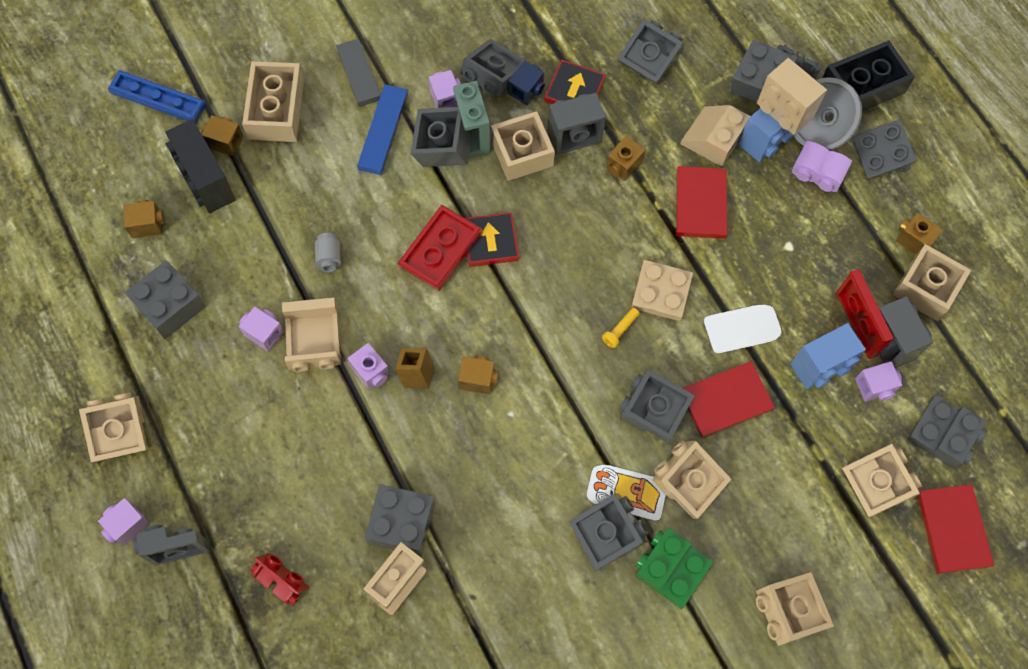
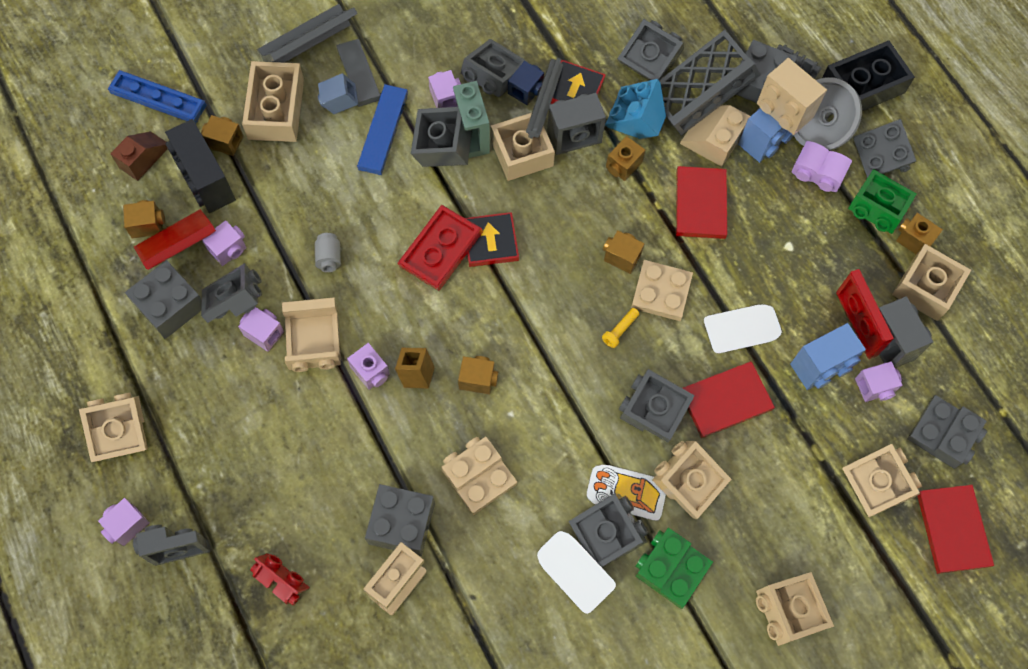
none -> copper slope [110,131,168,181]
none -> red tile [134,209,216,270]
none -> dark grey plate [201,263,262,323]
none -> lavender brick [202,220,246,267]
none -> dark grey fence [257,4,358,63]
none -> sand blue brick [318,73,358,115]
none -> tan plate [441,437,518,515]
none -> dark grey axle [526,58,563,139]
none -> white sticker [537,531,616,614]
none -> pearl gold brick [603,230,645,274]
none -> dark azure slope [605,79,666,139]
none -> dark grey fence [659,30,760,136]
none -> green plate [848,169,917,234]

